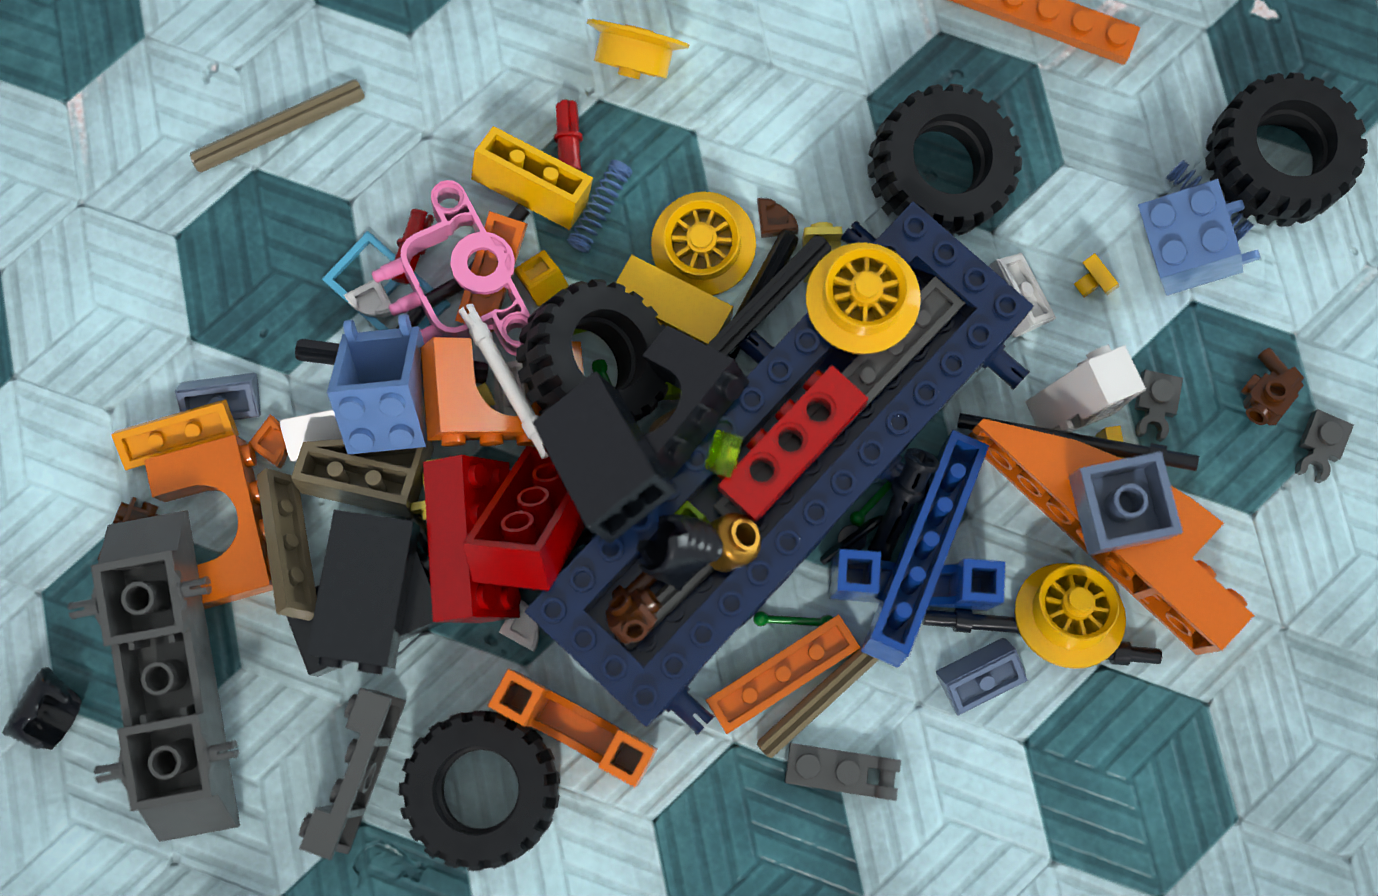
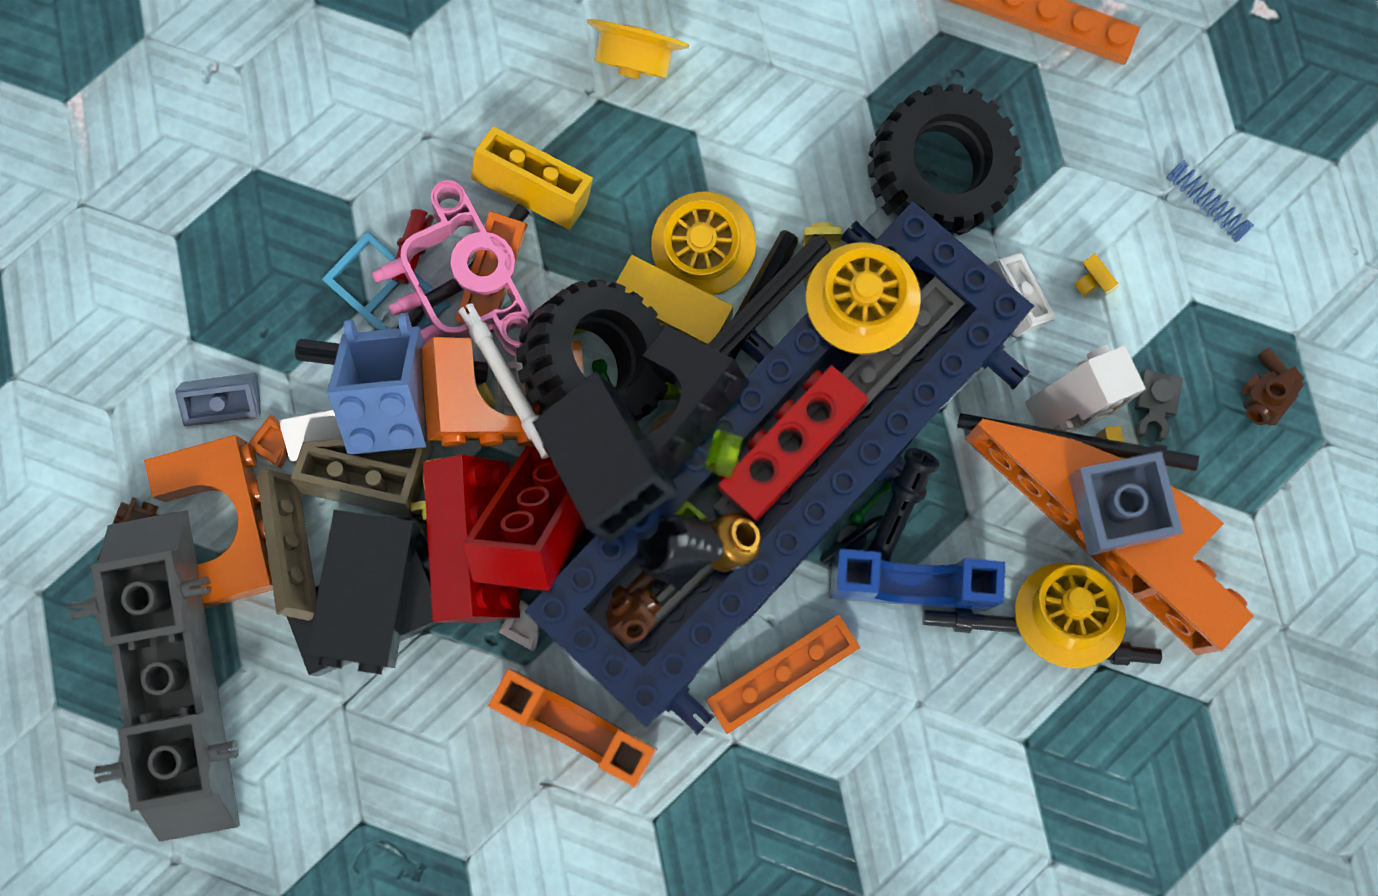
black hair [2,667,82,750] -> none
light orange plate [111,399,239,470] -> none
dark tan axle [190,79,365,172] -> none
dark grey piece [299,688,406,860] -> none
white tile [344,279,392,317] -> none
black tyre [399,711,560,871] -> none
yellow slope [514,250,569,306] -> none
red axle [553,99,583,172] -> none
medium blue piece [567,160,633,253] -> none
green hinge [753,611,833,627] -> none
reddish brown tile [757,198,799,238] -> none
dark tan axle [757,645,878,758] -> none
dark grey plate [784,743,902,801] -> none
blue brick [860,430,989,668] -> none
sand blue slope [936,638,1028,716] -> none
medium blue container [1138,179,1261,296] -> none
black tyre [1205,72,1368,227] -> none
dark grey plate [1295,409,1354,483] -> none

